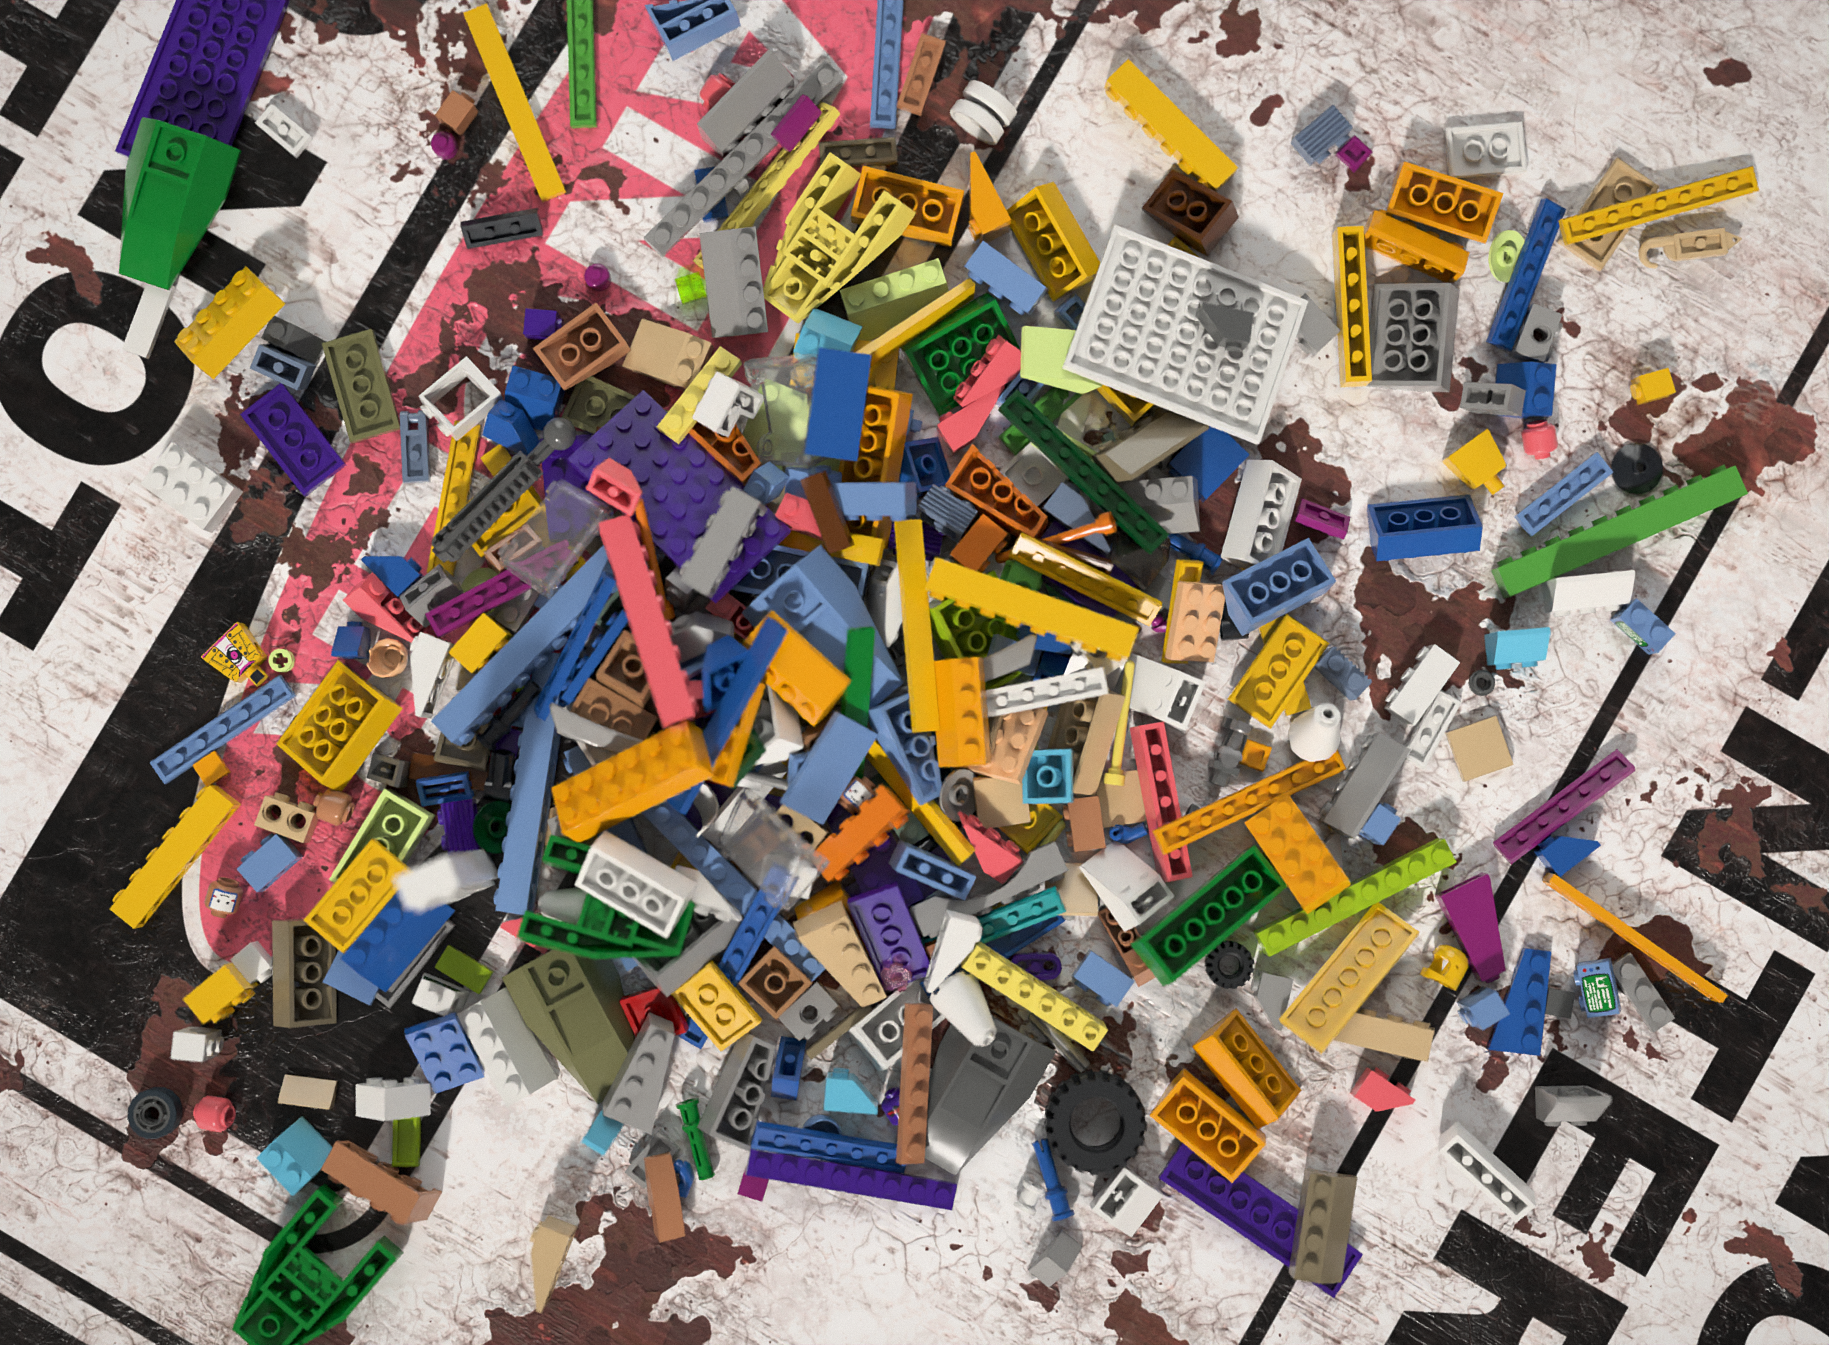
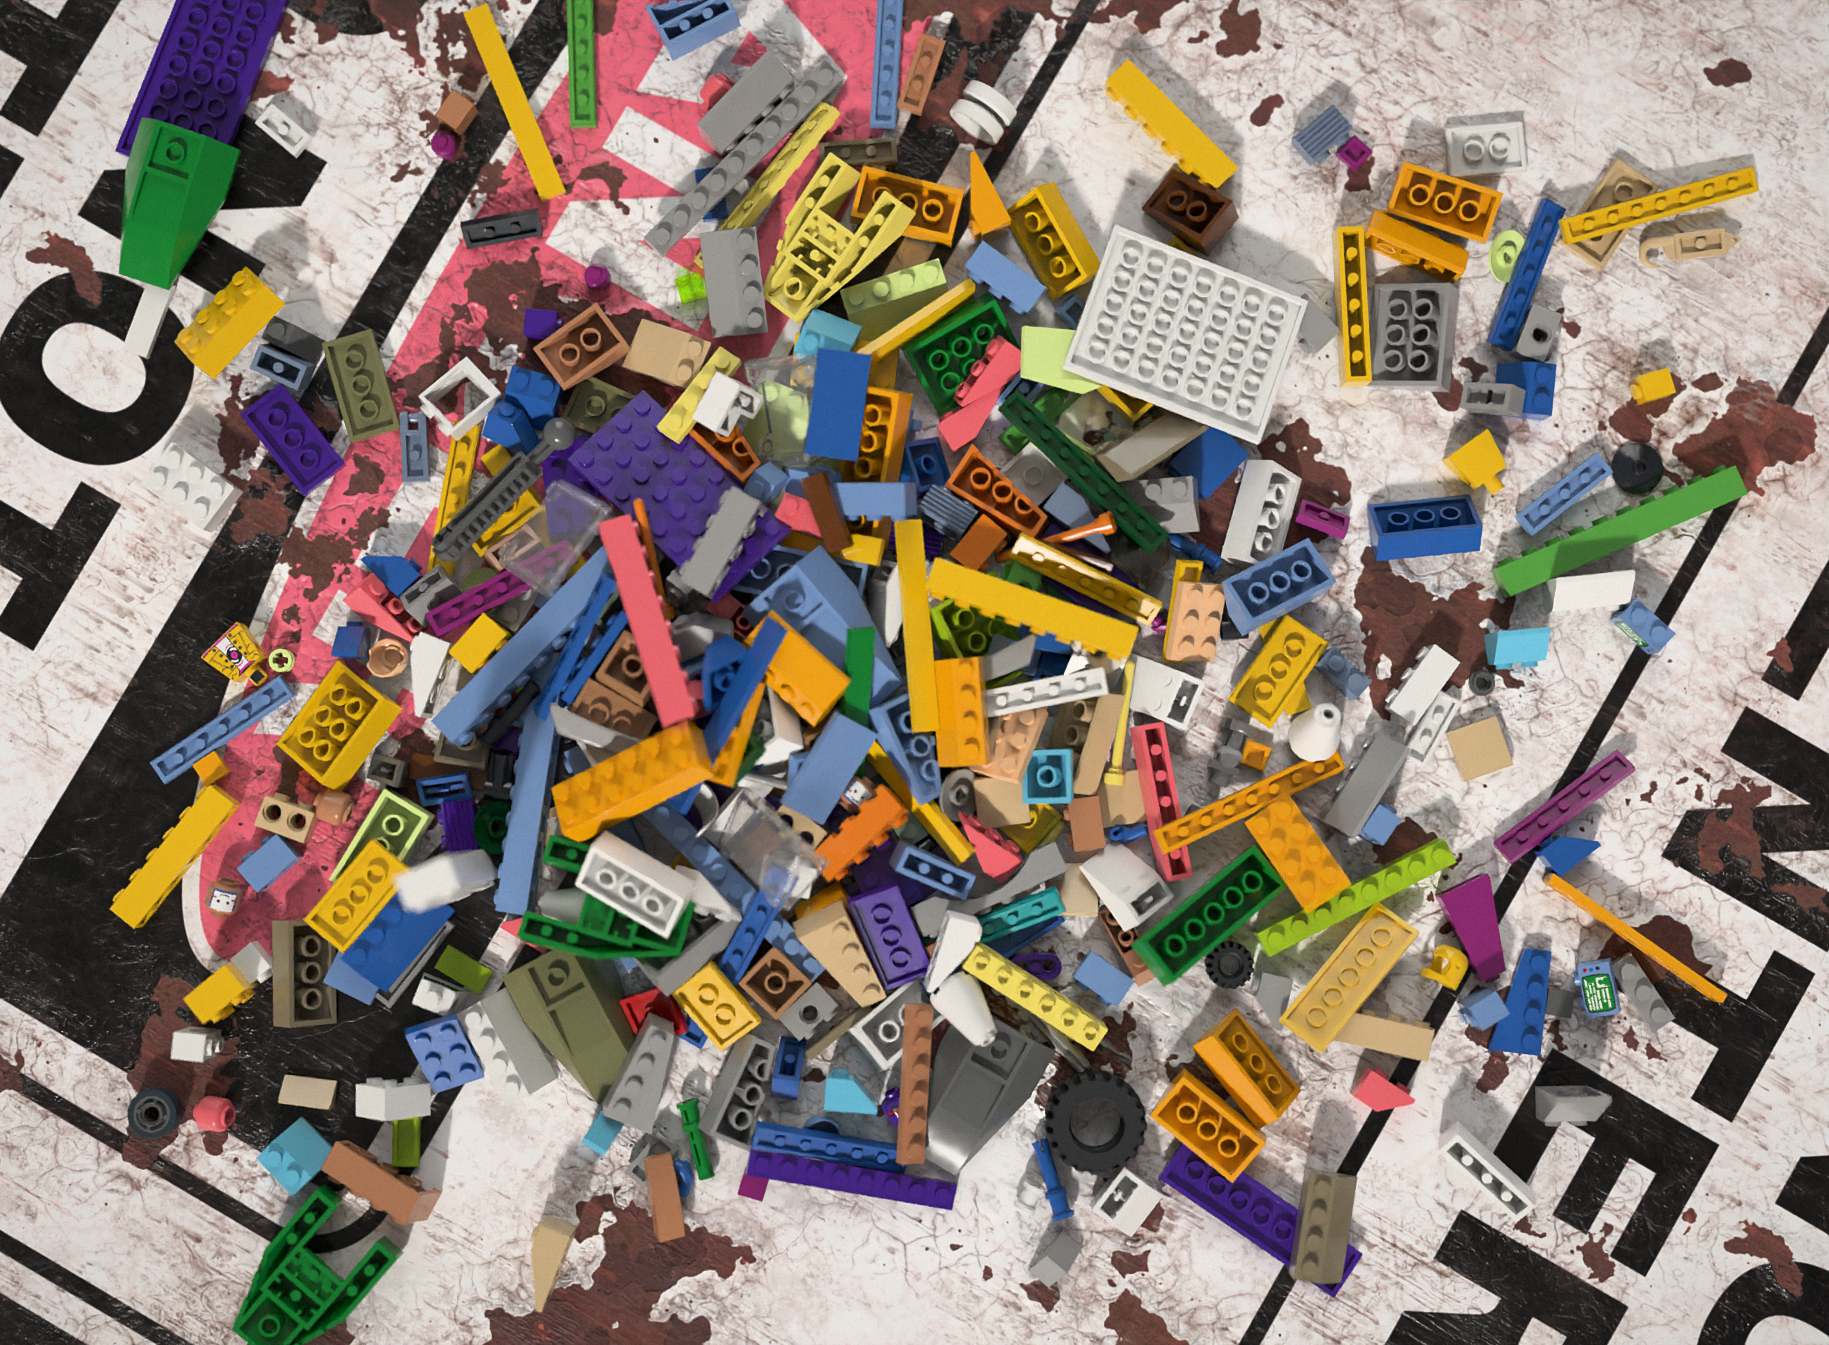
coral slope [586,458,642,516] -> none
magenta tile [771,94,822,152] -> none
clear pink plant [880,963,912,993] -> none
dark grey slope [1196,303,1254,352] -> none
coral head [1521,419,1558,459] -> none

